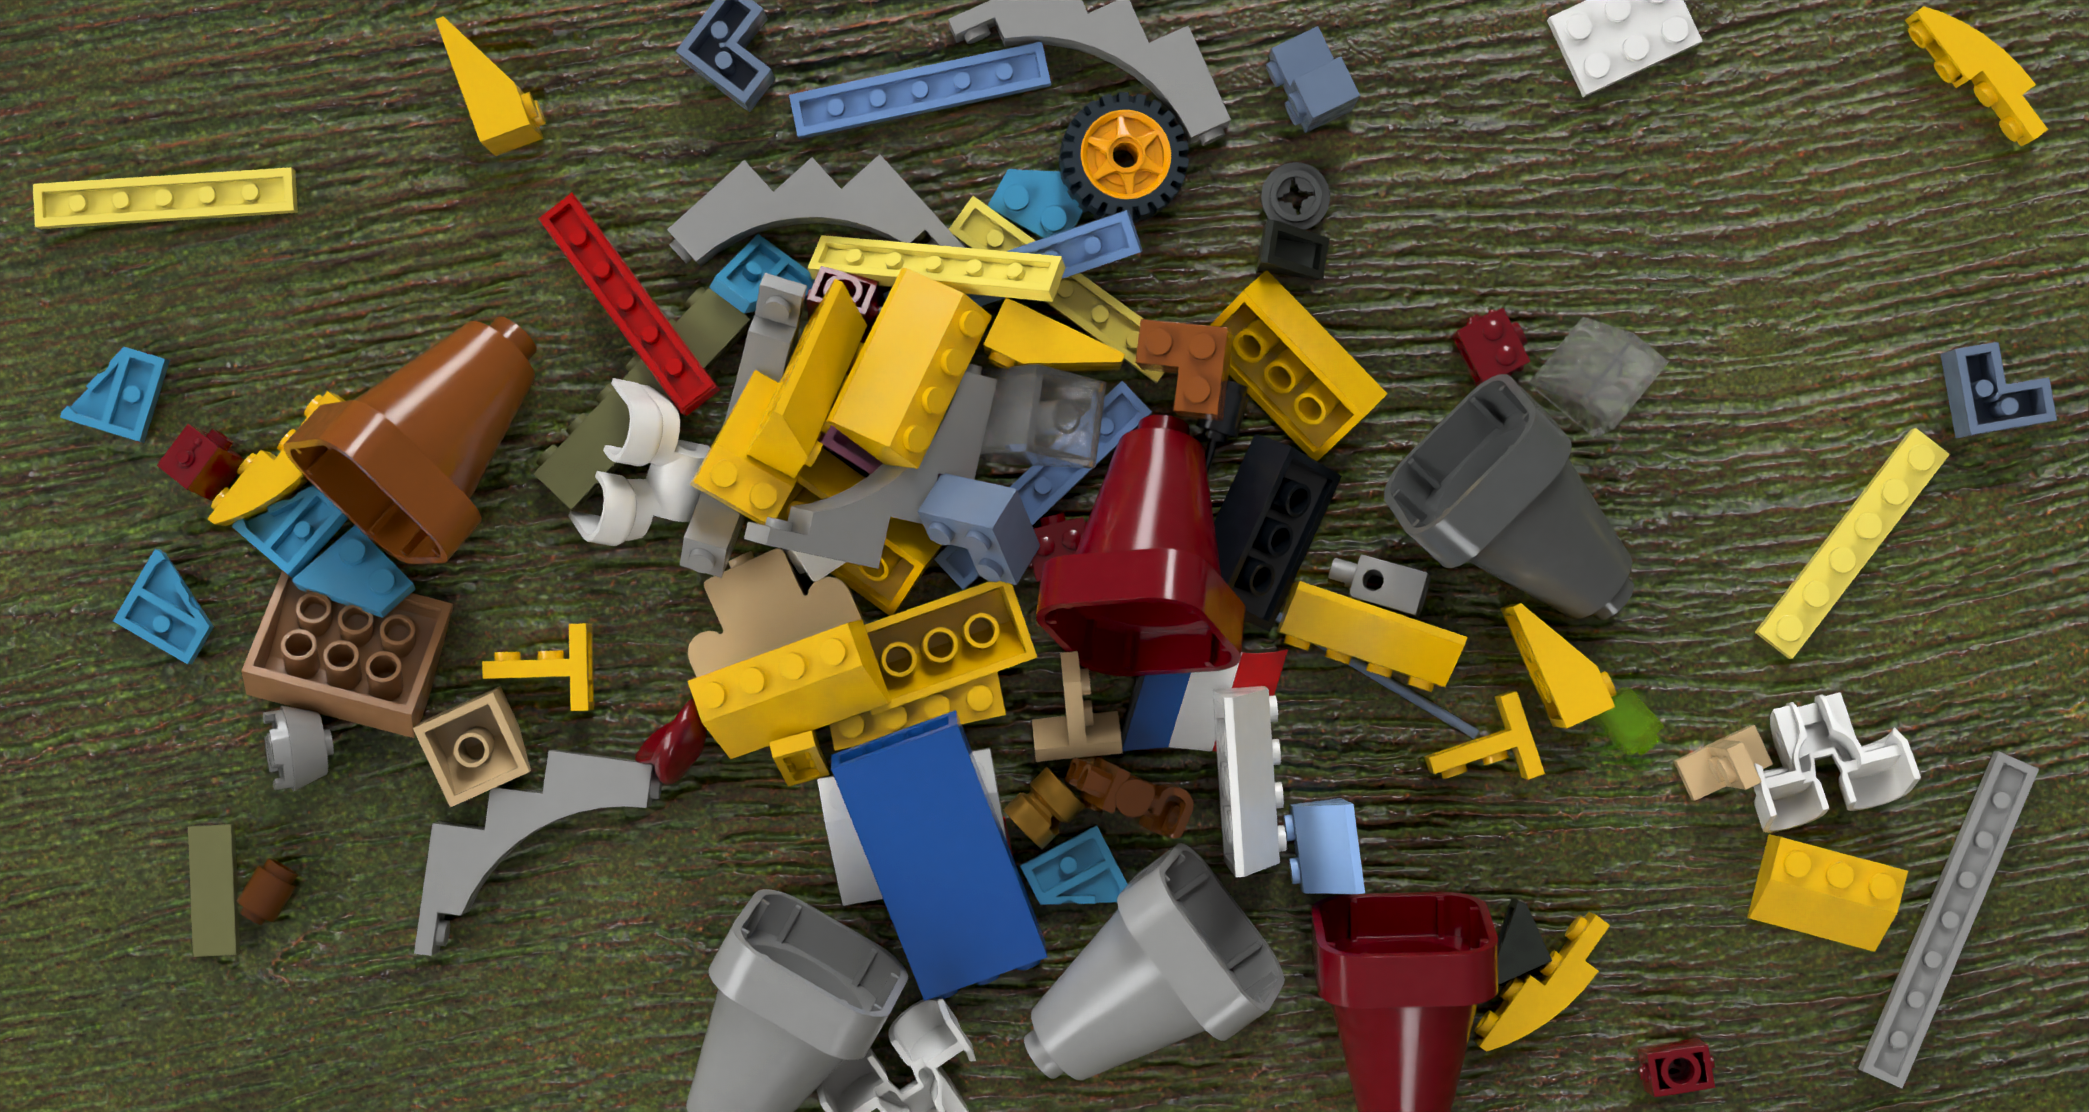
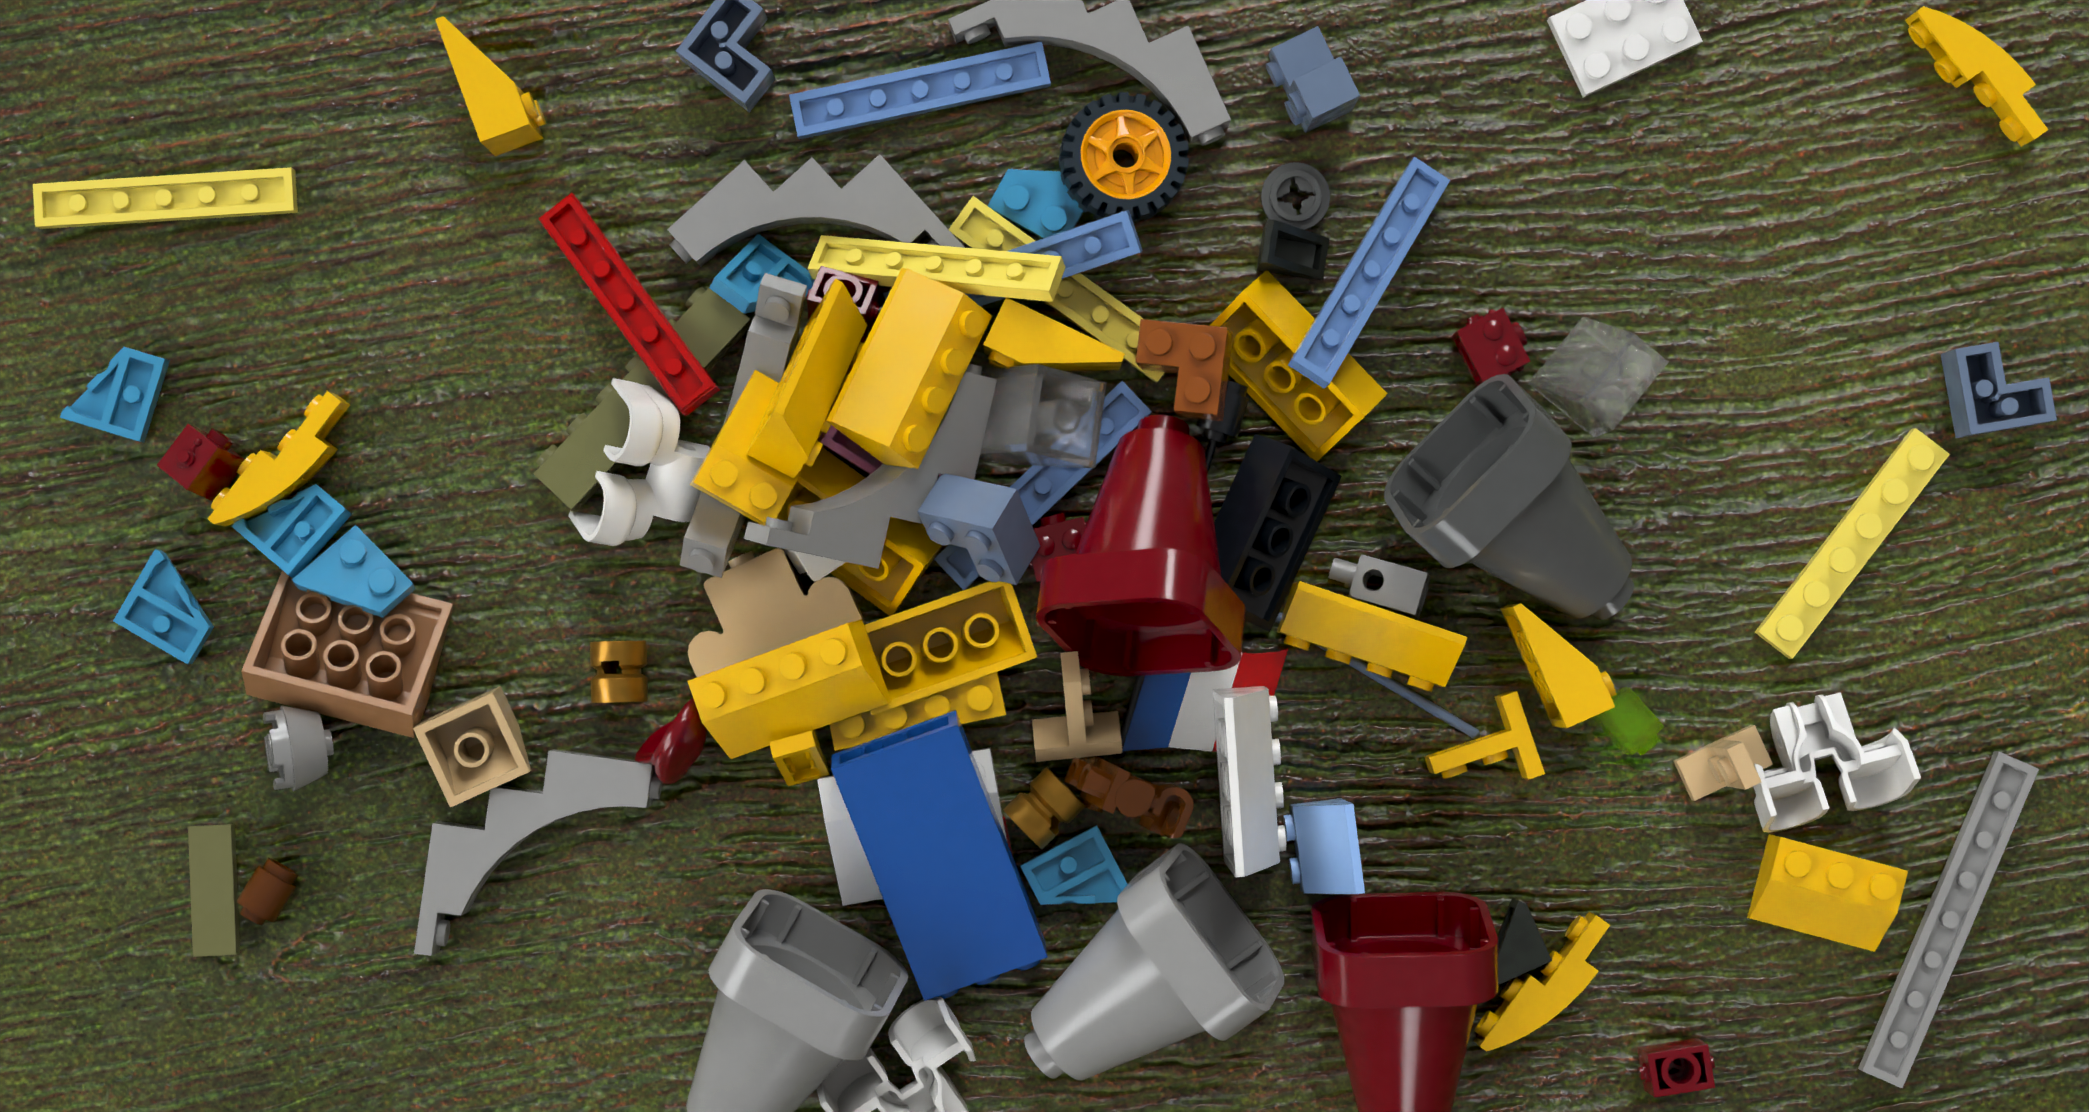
dark orange cone [284,316,537,564] -> none
yellow bracket [482,623,594,711] -> none
none -> pearl gold wheel [590,640,648,703]
none -> medium blue plate [1288,157,1450,389]

